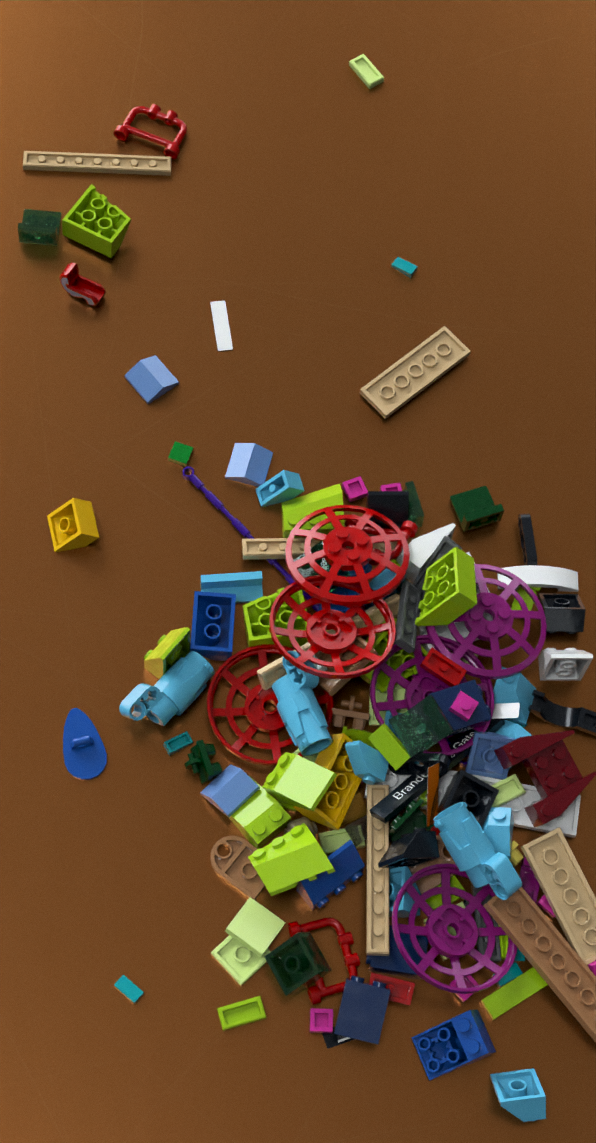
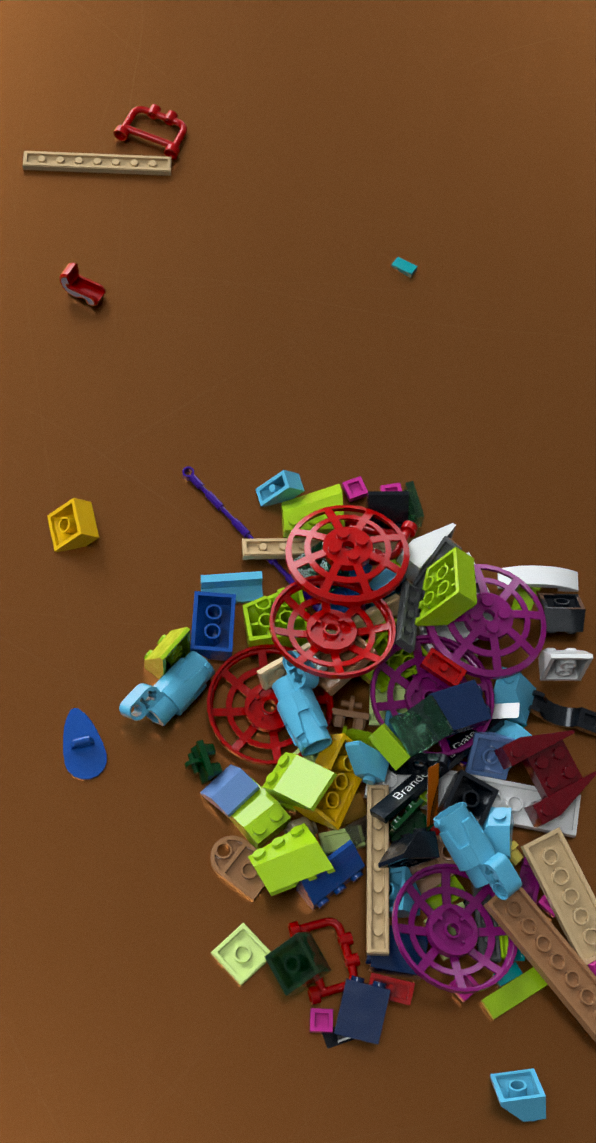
clear green bracket [18,209,62,246] -> none
lime wedge [62,184,131,258] -> none
teal piece [114,975,144,1004] -> none
medium blue slope [124,355,179,404] -> none
teal piece [163,731,193,756] -> none
green tile [168,441,193,467] -> none
white sticker [210,301,233,351] -> none
lime tile [217,996,266,1031] -> none
medium blue slope [225,443,273,487] -> none
yellowish green tile [225,897,286,958] -> none
yellowish green tile [349,54,384,89] -> none
tan plate [359,326,471,419] -> none
blue slope [412,1010,496,1081] -> none
dark pink plate [449,691,479,722] -> none
dark green bracket [450,486,504,532] -> none
yellowish green tile [491,774,526,807] -> none
black beam [518,513,537,566] -> none

